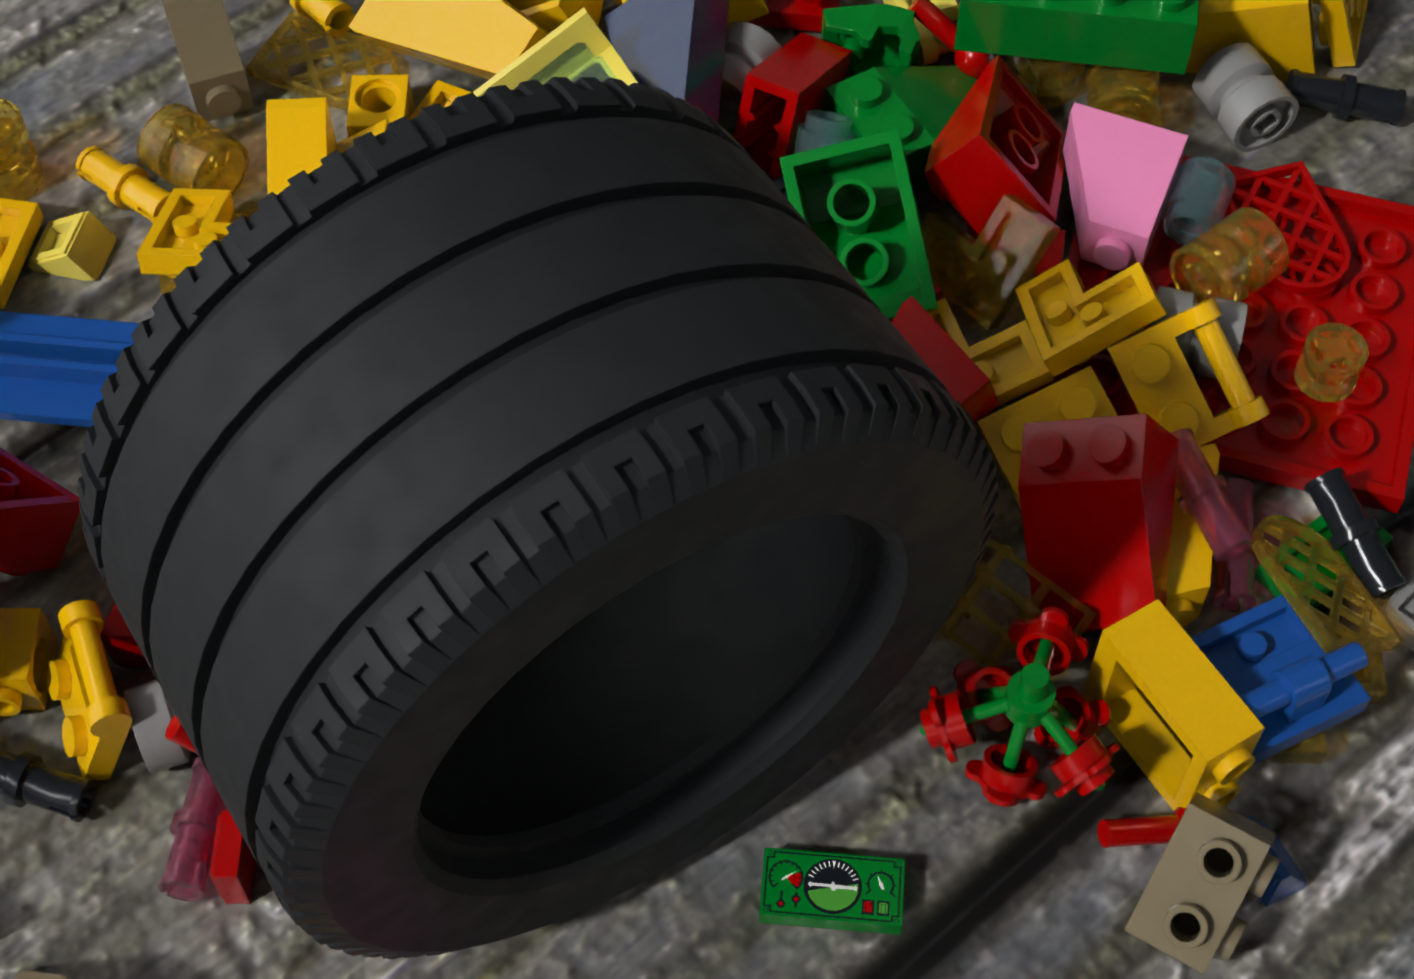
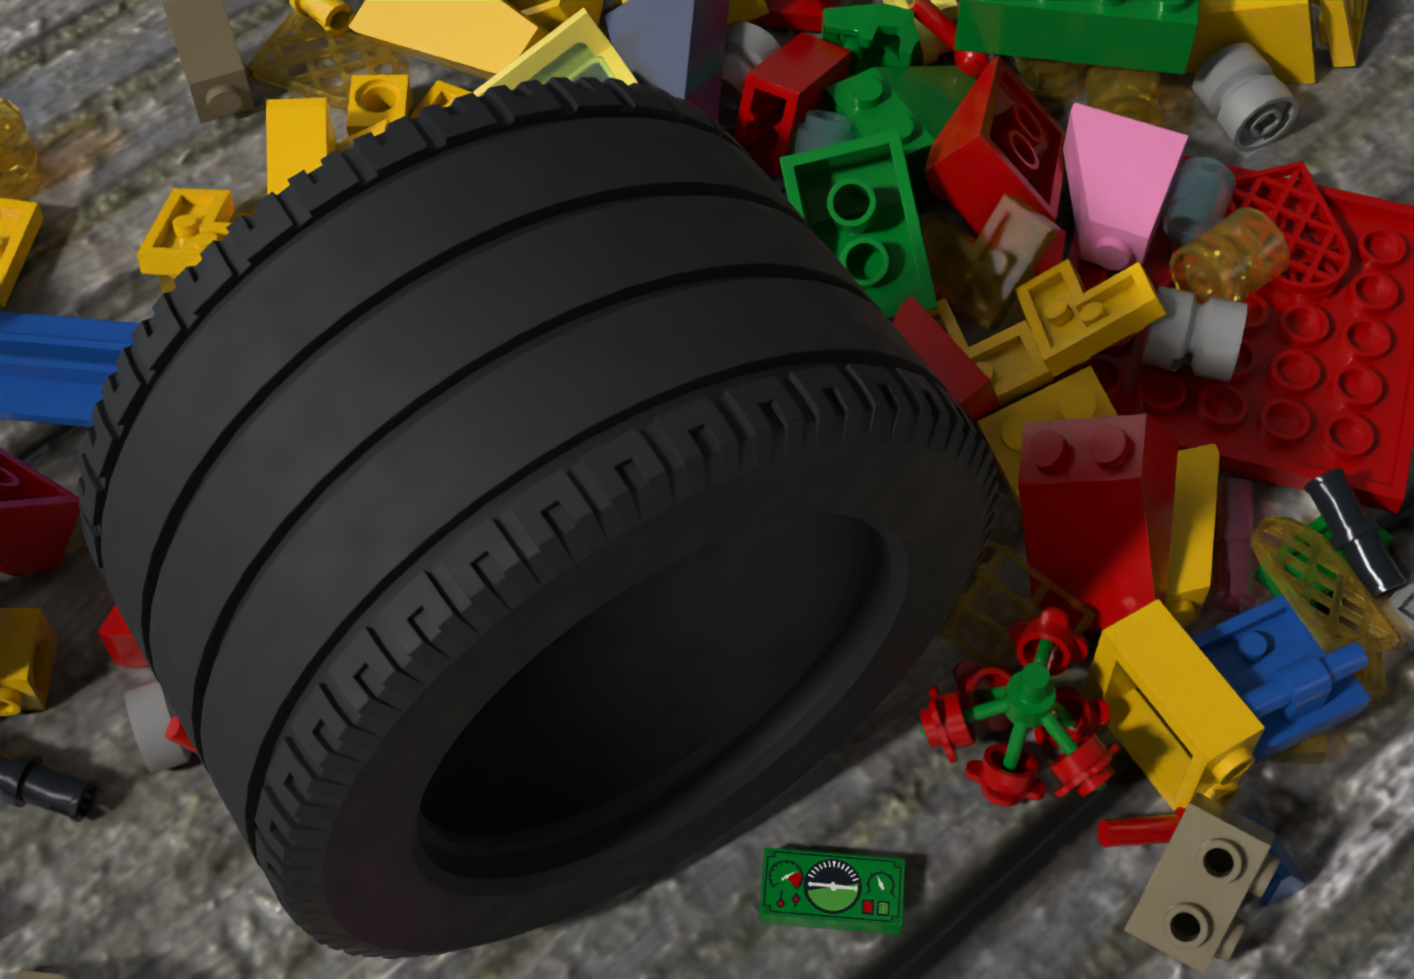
light yellow slope [28,211,116,281] -> none
yellow plate [47,600,132,781] -> none
yellow pin [75,145,171,224] -> none
clear yellow wheel [137,103,249,195] -> none
clear pink pin [158,757,226,901] -> none
red tile [209,810,256,904] -> none
yellow plate [1107,297,1270,451] -> none
clear pink pin [1171,428,1254,562] -> none
black pin [1286,68,1406,126] -> none
clear yellow wheel [1294,323,1369,402] -> none

